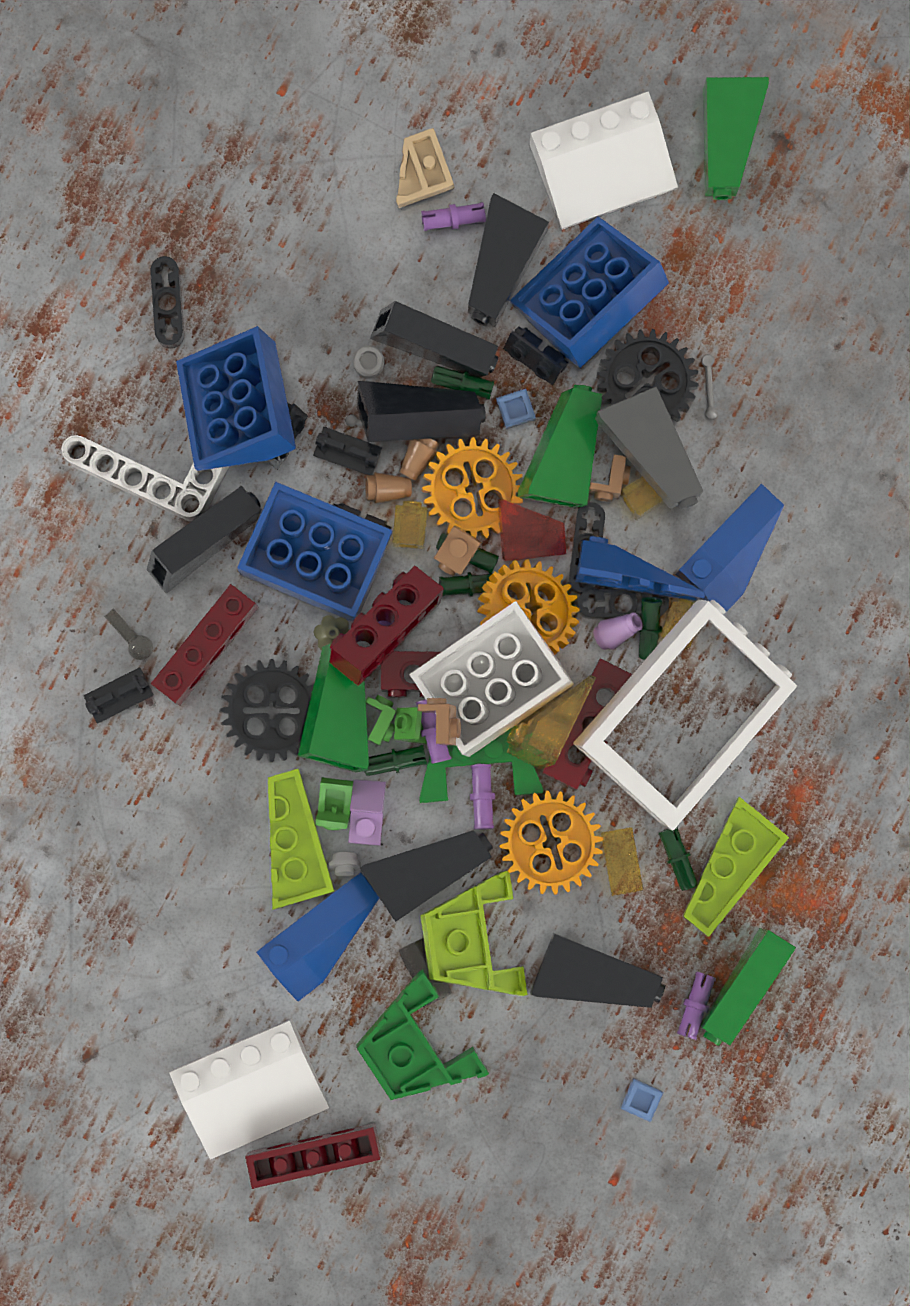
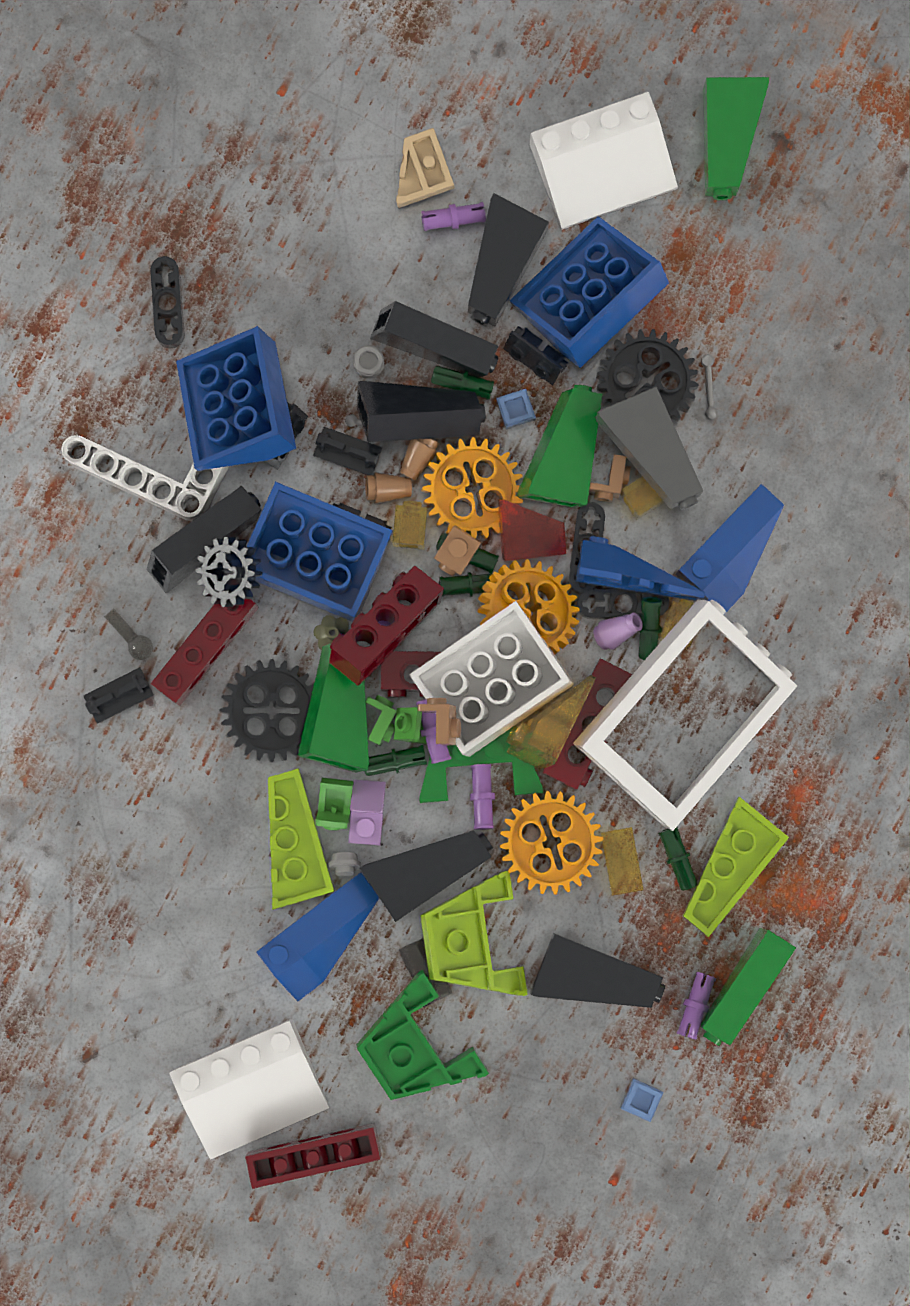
none -> gear [195,537,263,607]

